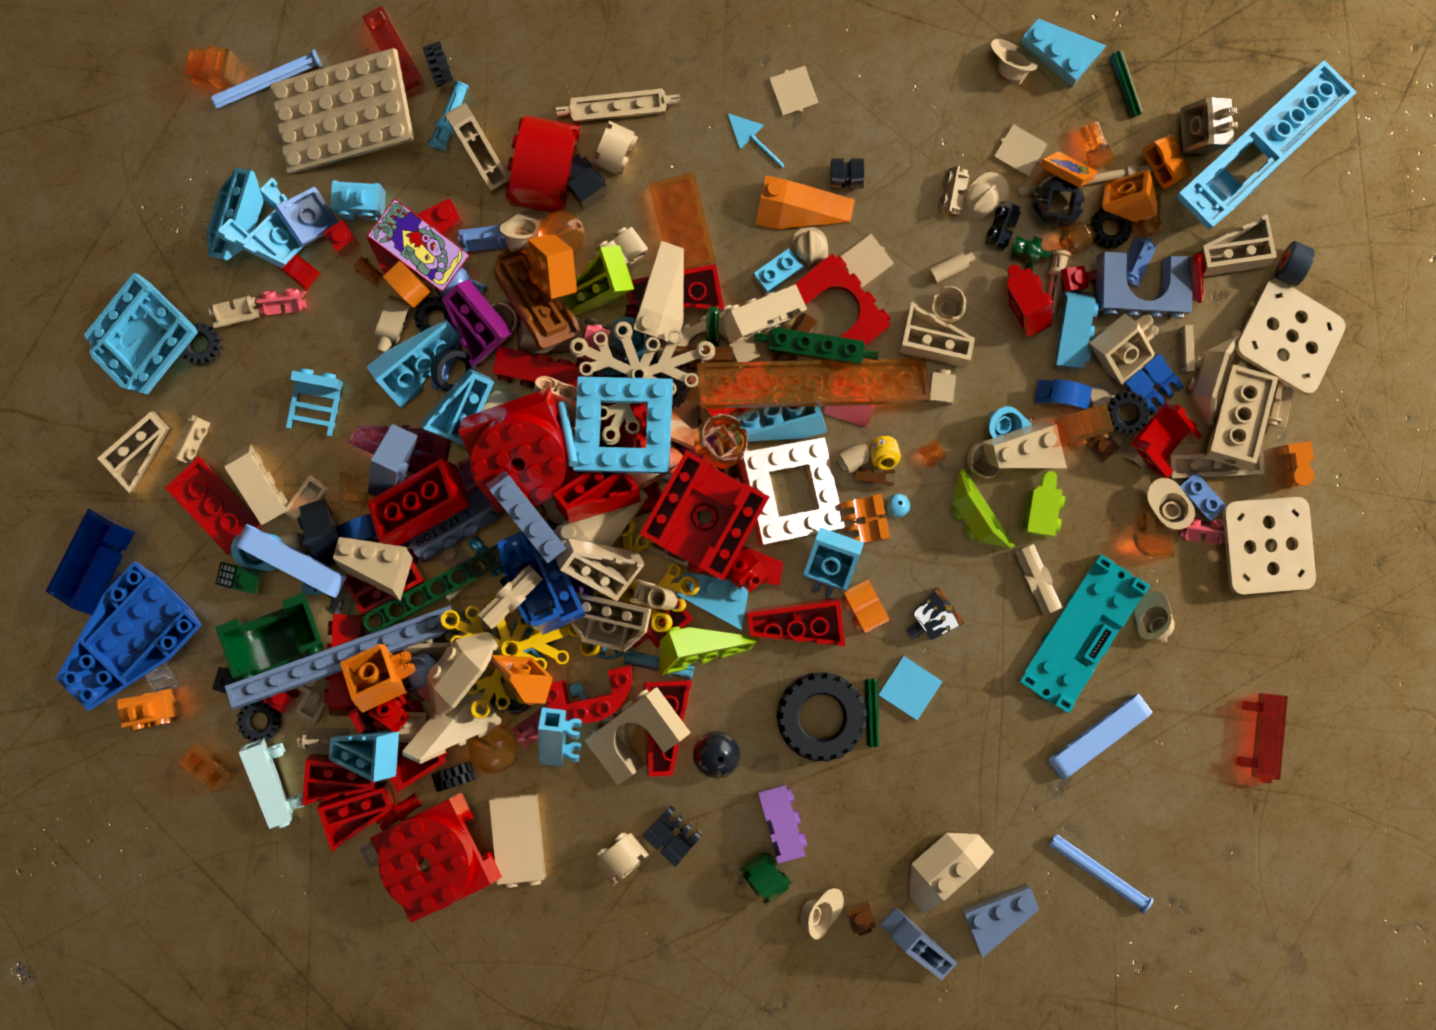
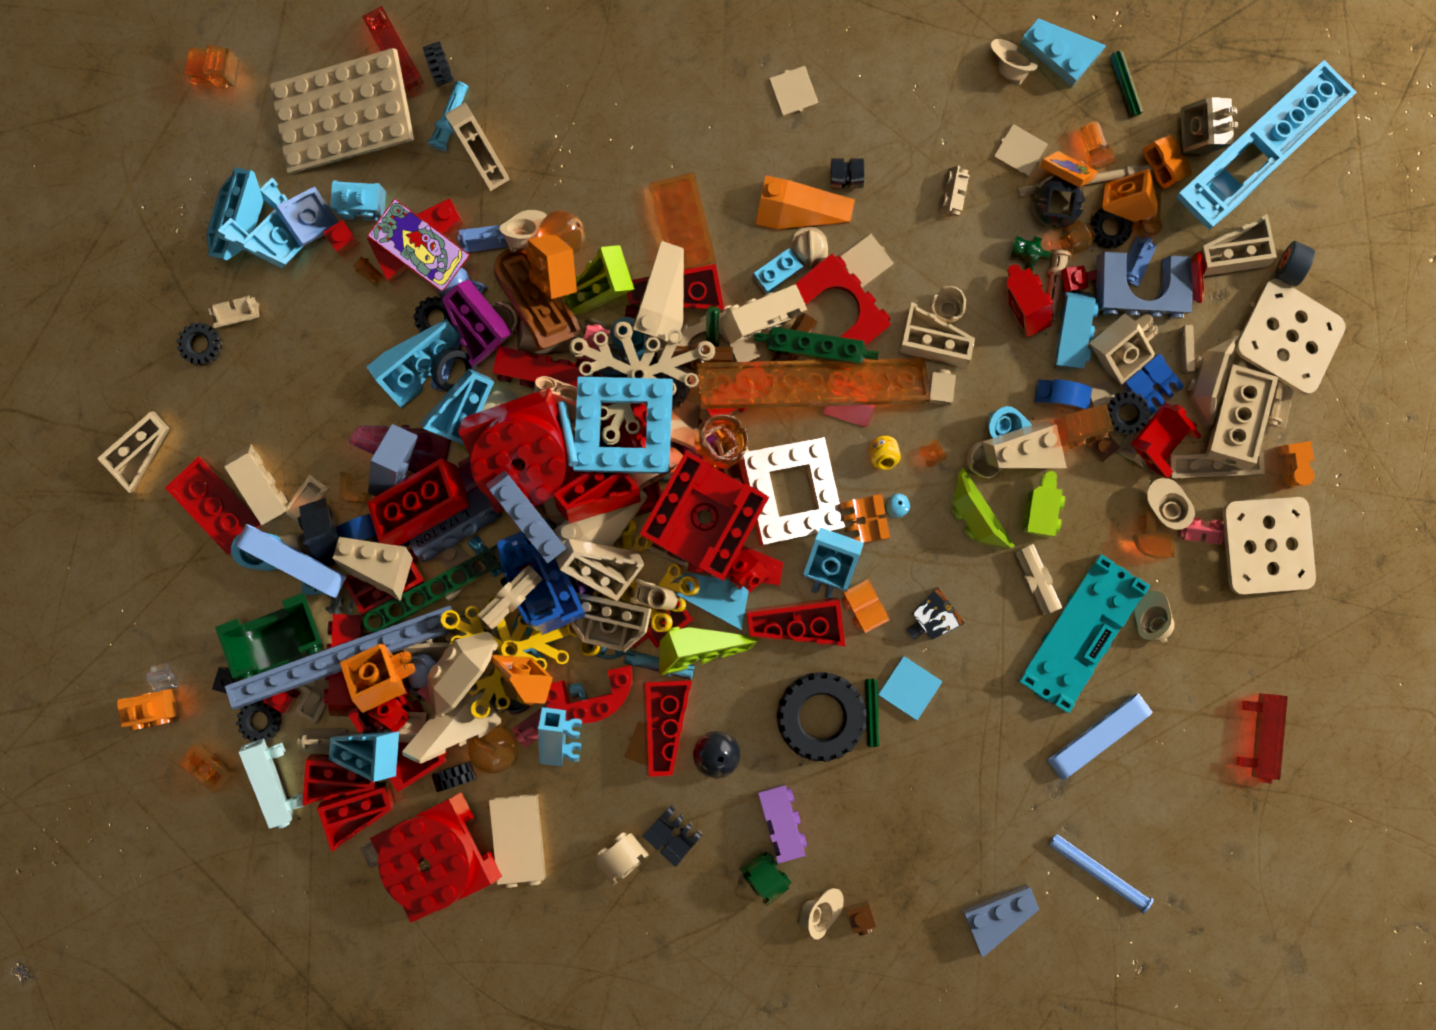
clear blue piece [46,508,135,615] -> none
blue wedge [55,561,202,711] -> none
medium azure wedge [84,273,198,394] -> none
tan hinge [171,414,211,464] -> none
light blue axle [211,49,322,108] -> none
dark green slope [215,562,266,594] -> none
coral hinge [256,288,307,316] -> none
red tile [273,254,320,291] -> none
medium azure plate [286,368,343,436] -> none
tan piece [375,295,412,352] -> none
red pin [376,793,422,831] -> none
orange brick [383,261,432,307] -> none
red cylinder [505,115,581,215] -> none
tan plate [556,88,680,123] -> none
black brick [567,153,607,211] -> none
tan arch [585,687,690,785] -> none
tan brick [591,121,638,175] -> none
tan brick [595,227,648,268] -> none
medium azure piece [728,114,784,168] -> none
medium azure wedge [728,381,827,442] -> none
tan brick [837,442,871,474] -> none
reddish brown plate [854,468,895,487] -> none
sand blue brick [880,907,957,980] -> none
tan wedge [908,833,994,913] -> none
tan cylinder [929,252,975,284] -> none
tan piece [962,172,1009,222] -> none
black hinge [985,201,1021,251] -> none
medium blue hinge [1180,472,1225,522] -> none

